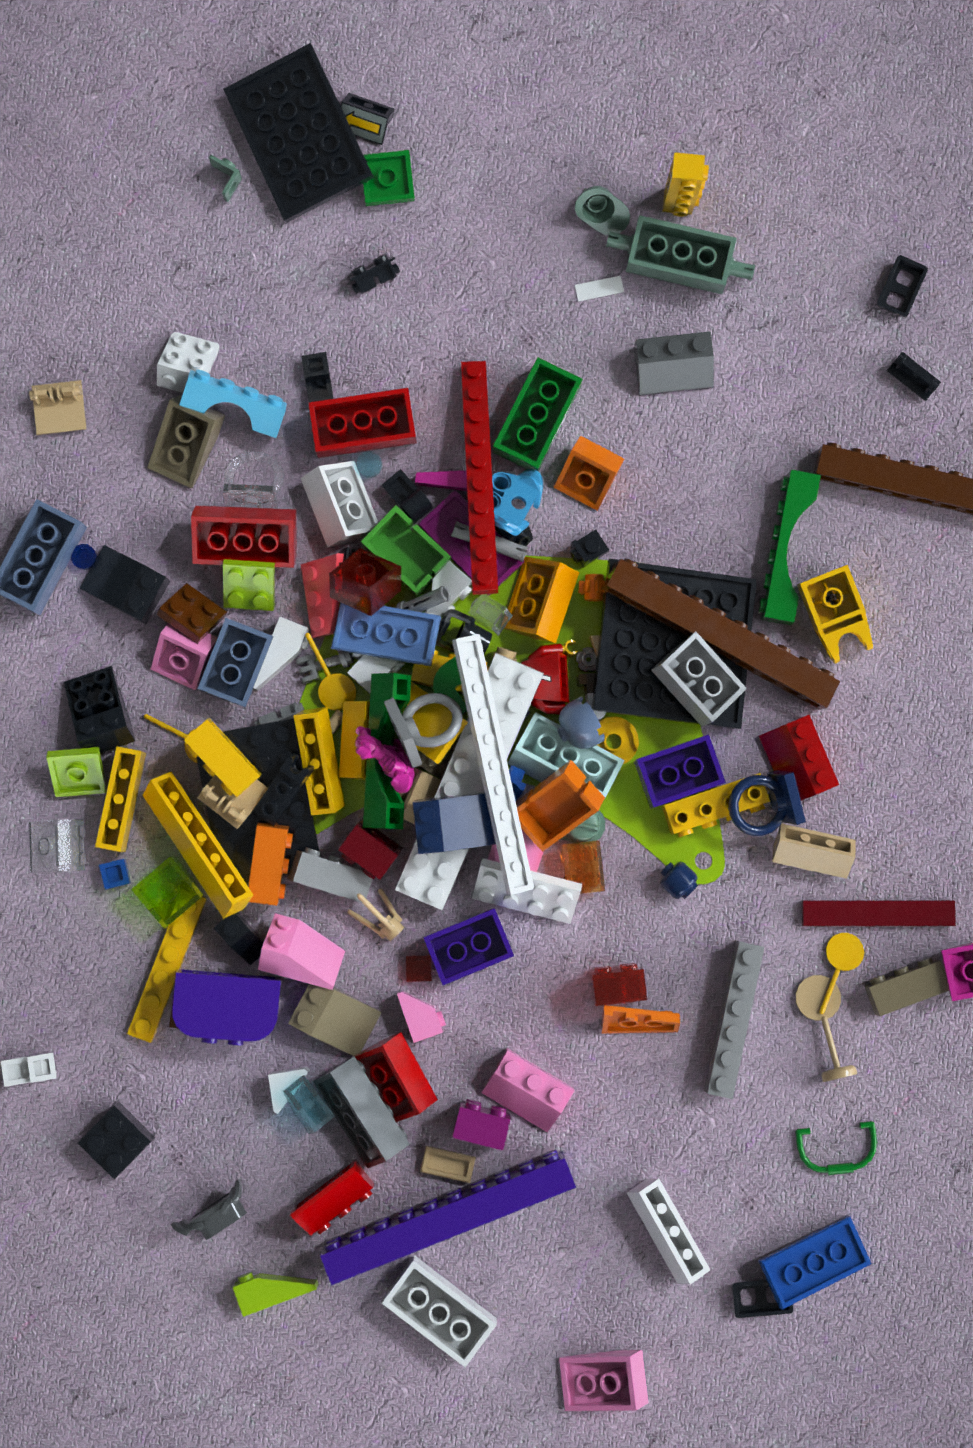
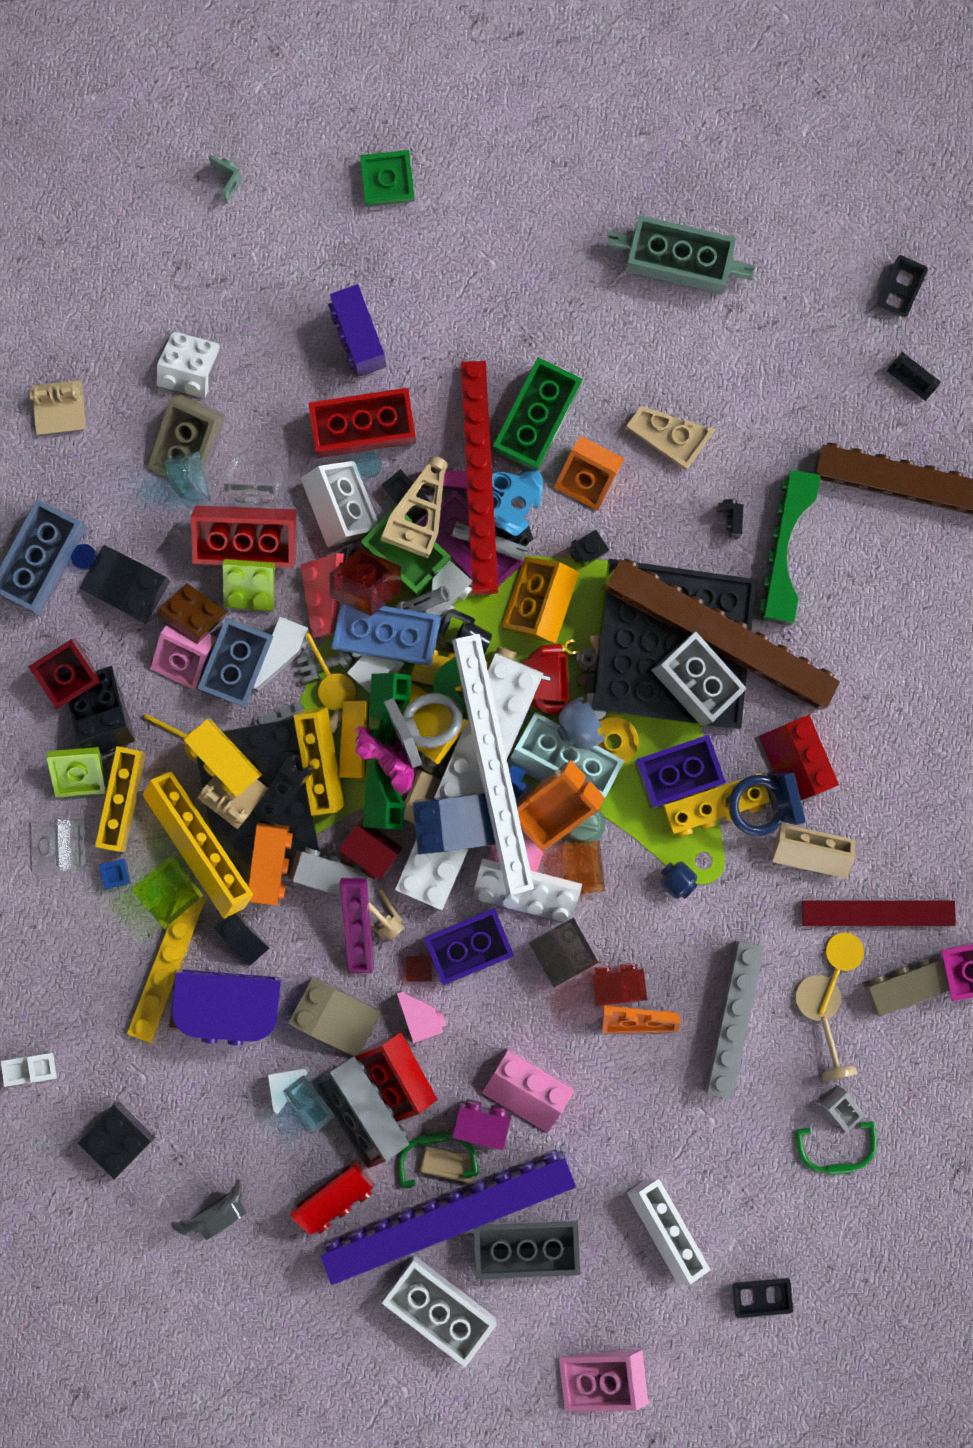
medium azure arch [179,370,287,438] -> none
black plate [223,43,374,223] -> none
lime slope [233,1272,319,1317] -> none
bright pink slope [258,913,345,990] -> none
black slope [302,352,334,402] -> none
panel [341,93,395,145] -> none
black hinge [347,254,400,294] -> none
clear brick [468,594,513,636] -> none
sand green piece [575,186,630,235] -> none
white sticker [575,275,624,302] -> none
orange gear [579,574,605,602] -> none
dark grey slope [633,331,714,396] -> none
yellow brick [662,152,709,217] -> none
blue tile [758,1215,872,1310] -> none
yellow brick [797,565,873,664] -> none
none -> dark red slope [28,638,100,709]
none -> clear light blue slope [165,451,211,505]
none -> dark purple brick [328,284,386,377]
none -> magenta tile [339,878,374,973]
none -> tan plate [381,456,448,559]
none -> green piece [398,1131,479,1188]
none -> dark grey slope [474,1221,580,1279]
none -> clear smoke slope [528,917,599,987]
none -> tan wing [626,406,716,471]
none -> black bracket [716,499,744,538]
none -> light grey slope [819,1086,865,1133]

